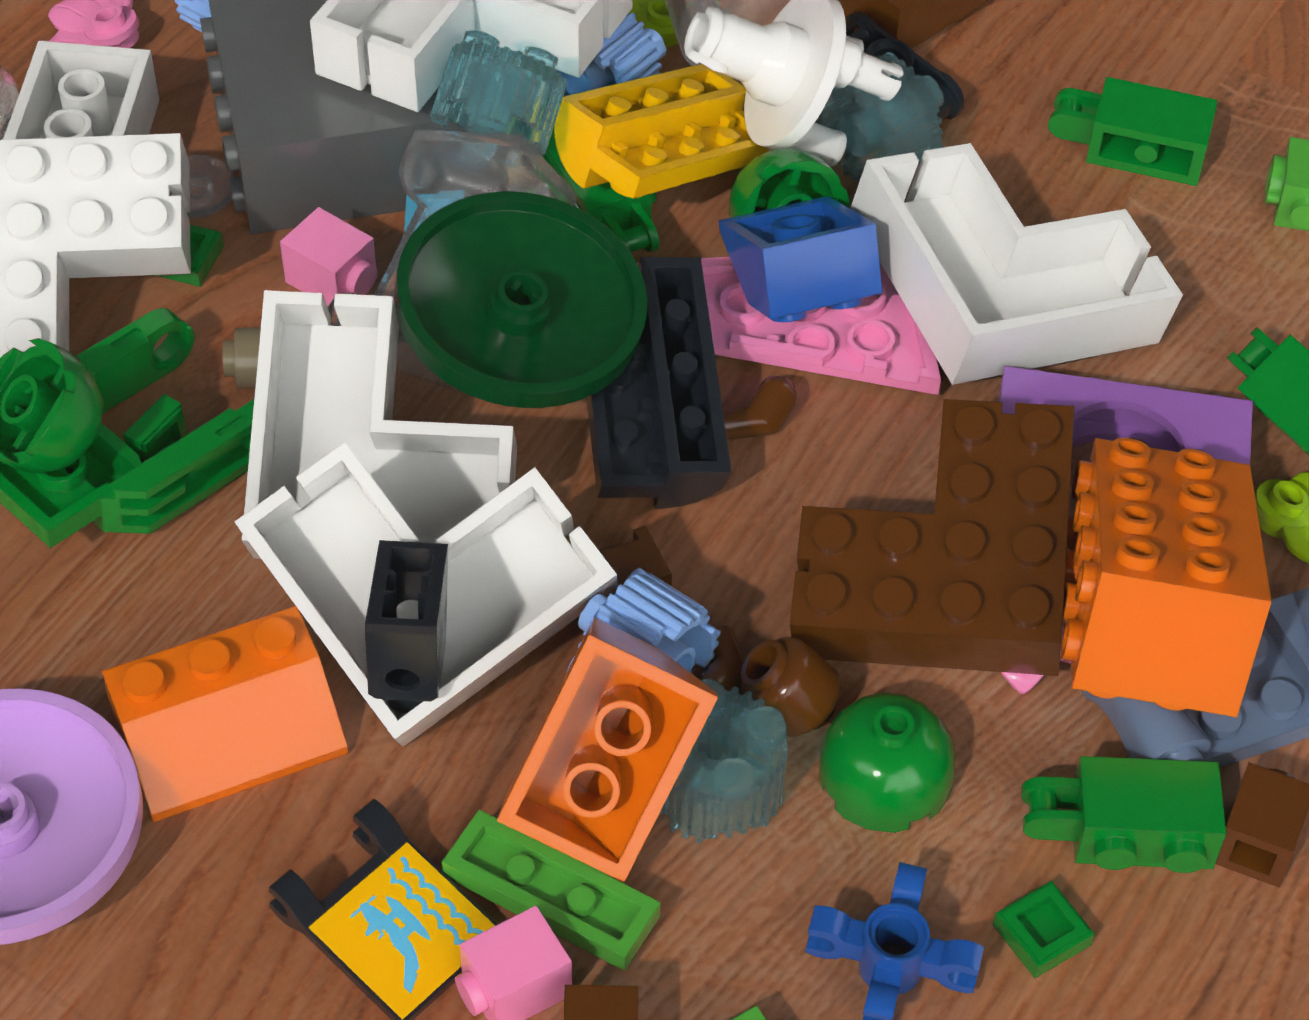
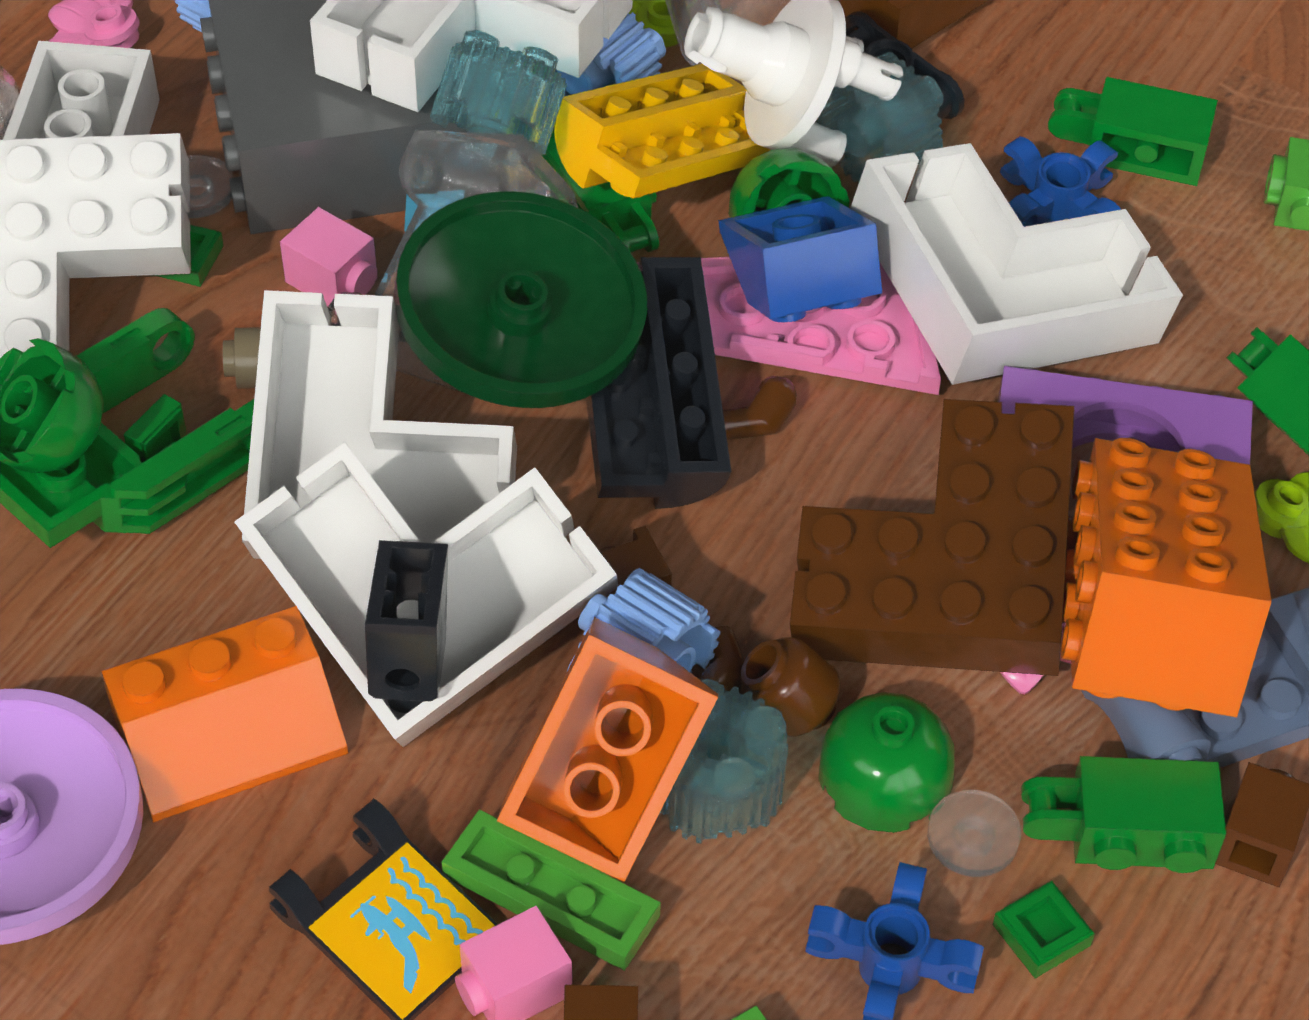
none -> clear piece [927,790,1021,877]
none -> blue pin [1000,136,1121,227]

